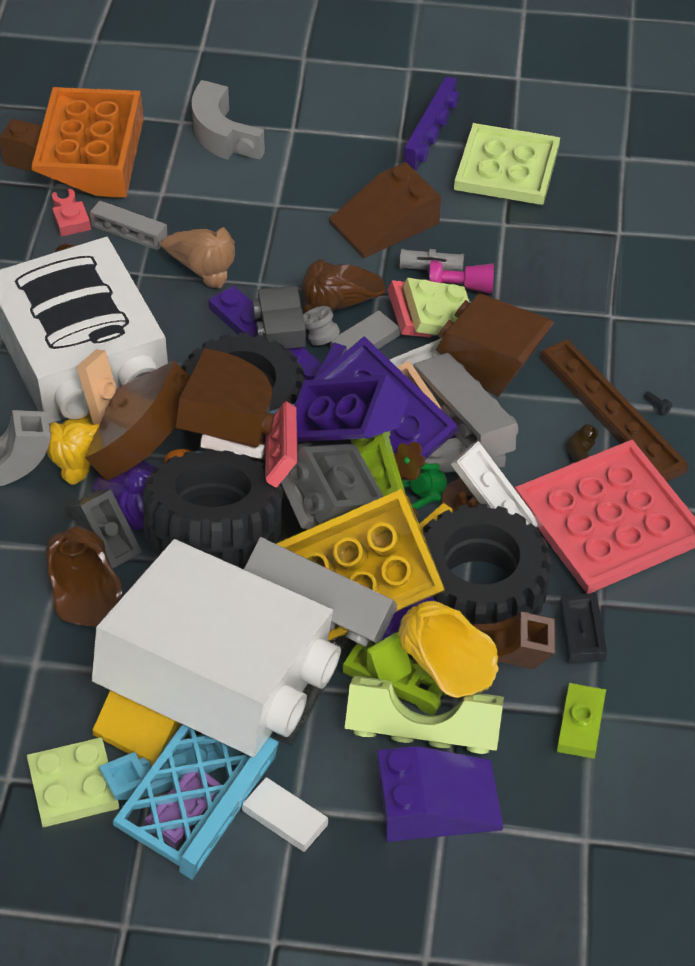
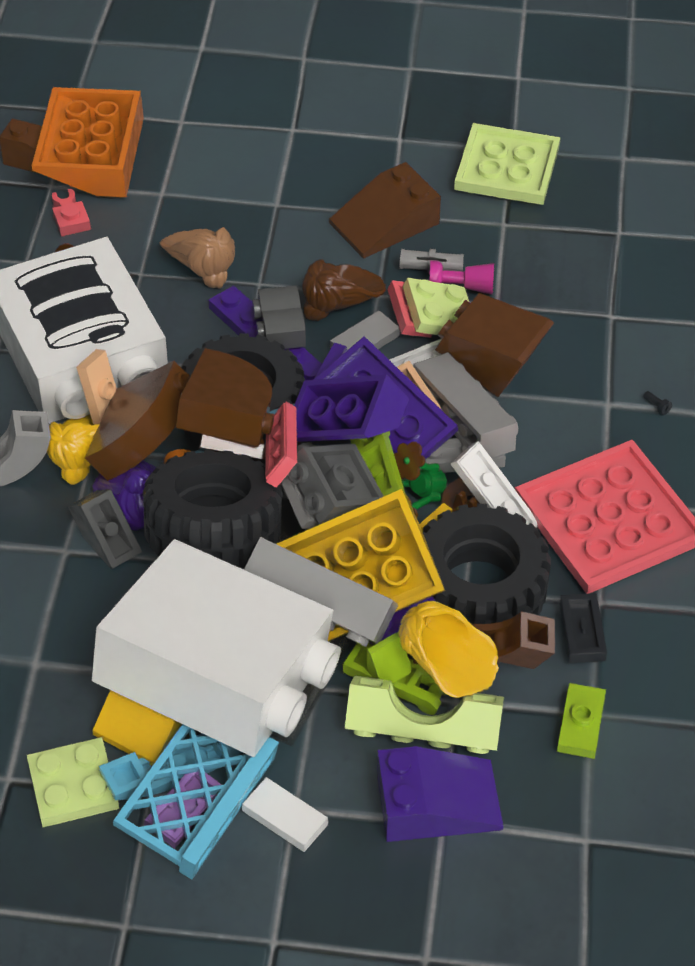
reddish brown hair [45,526,122,628] -> none
light grey piece [90,201,168,250] -> none
light grey arch [192,80,265,160] -> none
light grey wheel [303,306,340,345] -> none
dark purple plate [404,76,460,171] -> none
reddish brown tile [540,339,689,482] -> none
dark brown arm [567,424,598,463] -> none

